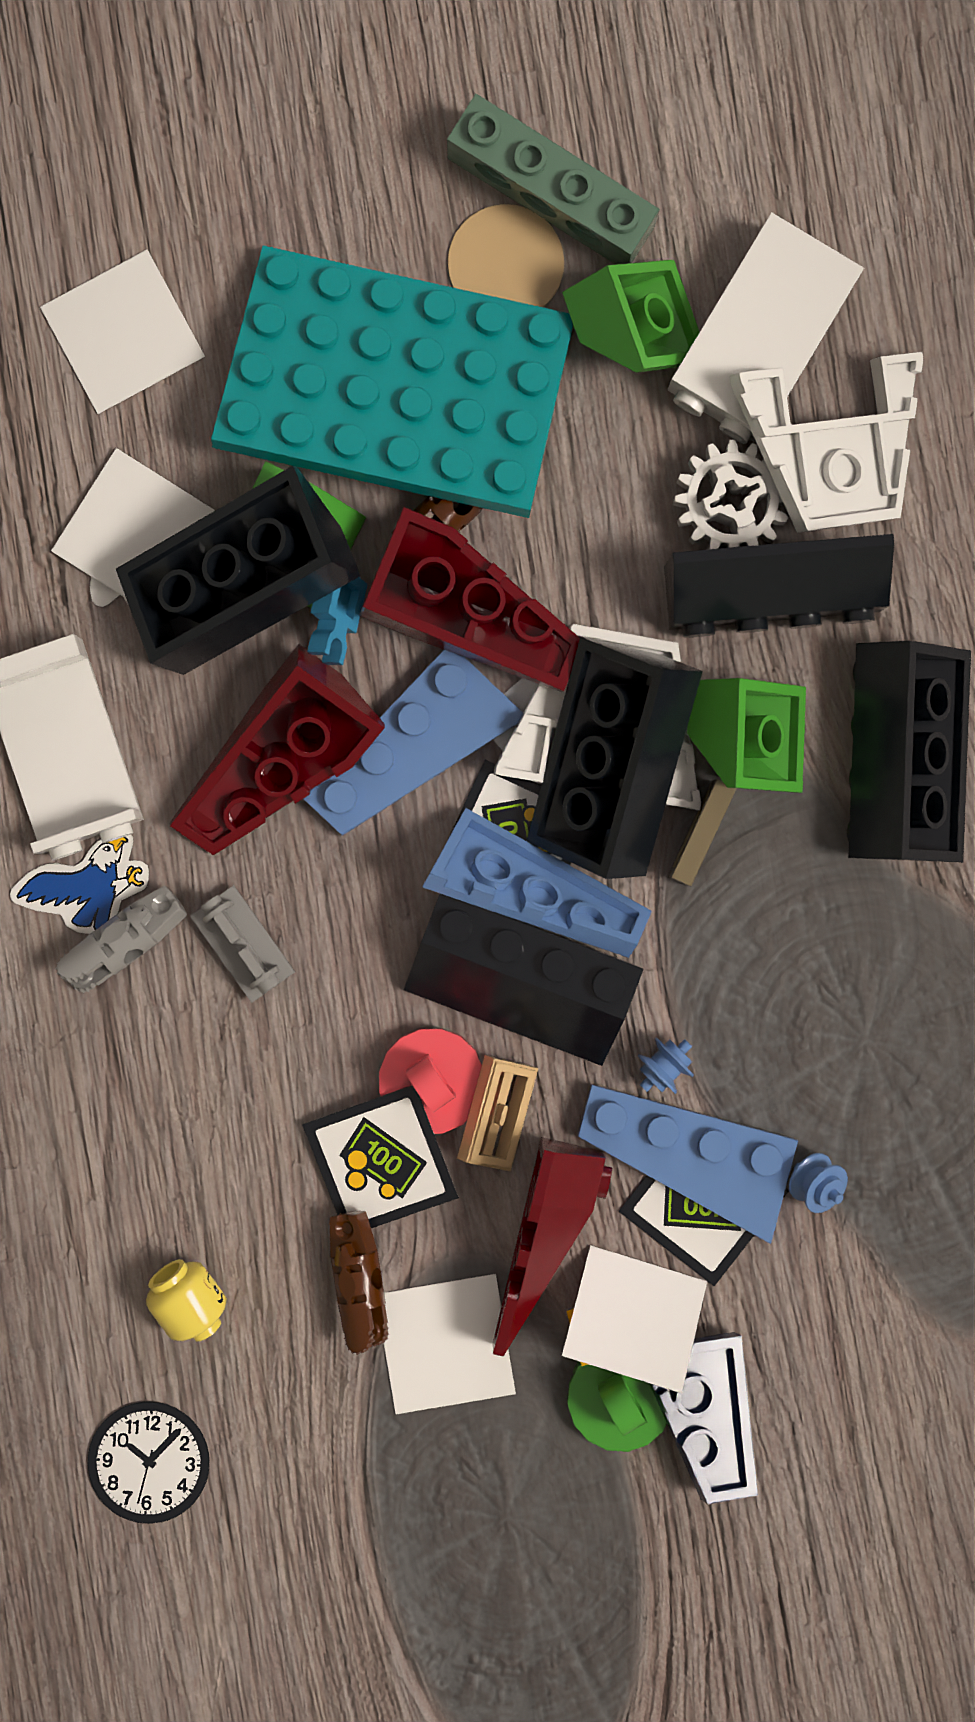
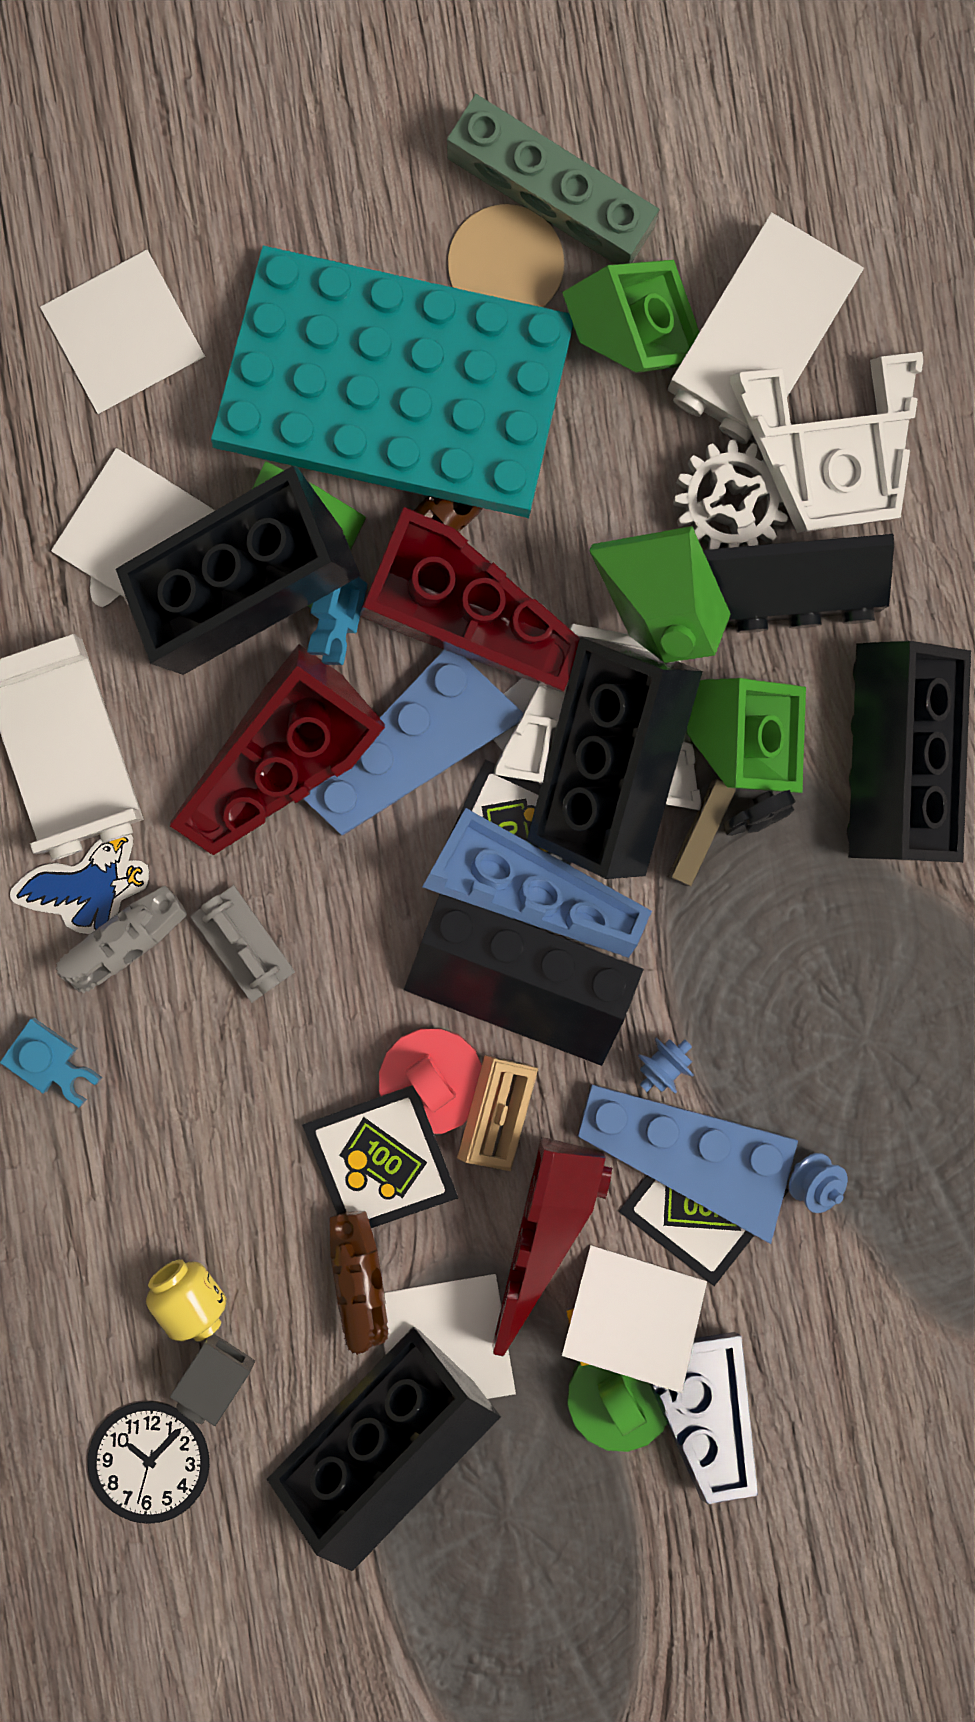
none -> dark azure plate [0,1018,103,1108]
none -> dark grey brick [170,1333,256,1426]
none -> black slope [267,1326,501,1571]
none -> bright green slope [589,526,731,663]
none -> black piece [724,790,796,836]

